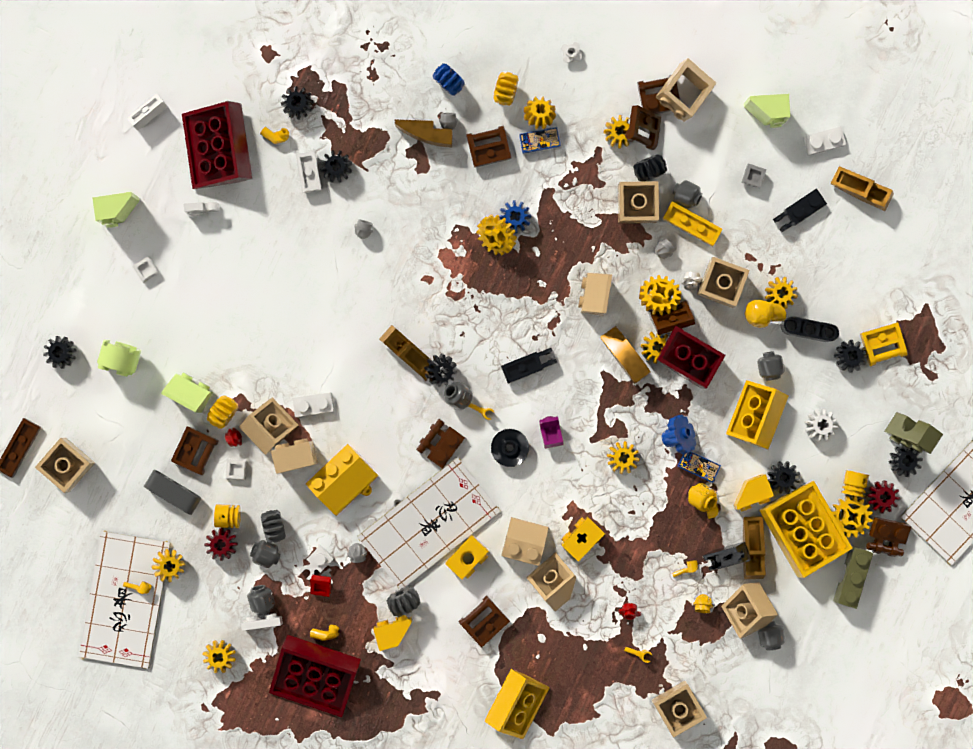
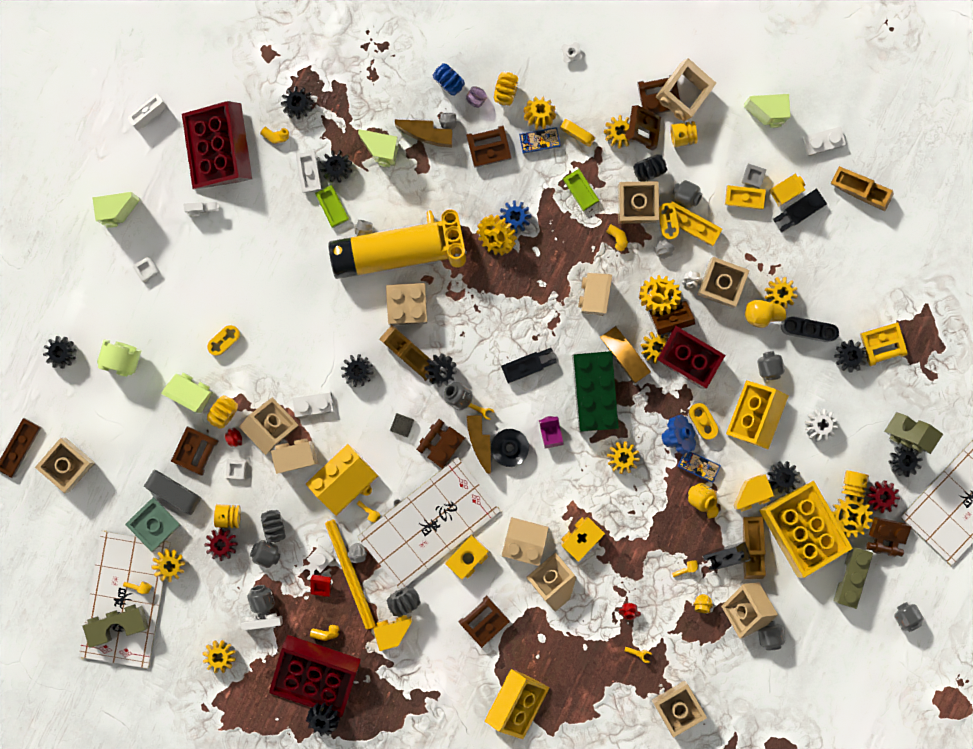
none -> olive arch [82,604,149,648]
none -> sand green plate [125,497,181,552]
none -> yellow beam [207,325,240,356]
none -> black gear [306,702,340,736]
none -> lime tile [315,185,349,228]
none -> yellow axle [325,519,376,629]
none -> yellow piece [328,209,466,279]
none -> black gear [341,354,374,387]
none -> yellow hand [357,500,380,523]
none -> yellowish green slope [358,129,399,168]
none -> tan brick [386,283,428,325]
none -> clear smoke tile [390,413,415,438]
none -> clear purple tile [466,86,487,108]
none -> pearl gold slope [467,415,491,474]
none -> yellow beam [560,119,596,147]
none -> lime tile [563,169,599,212]
none -> dark green brick [572,351,619,432]
none -> yellow arm [606,224,628,251]
none -> yellow beam [659,203,679,240]
none -> yellow piece [670,121,698,147]
none -> yellow plate [689,403,718,439]
none -> yellow plate [725,185,766,210]
none -> yellow slope [769,173,805,207]
none -> dark grey head [894,602,924,632]

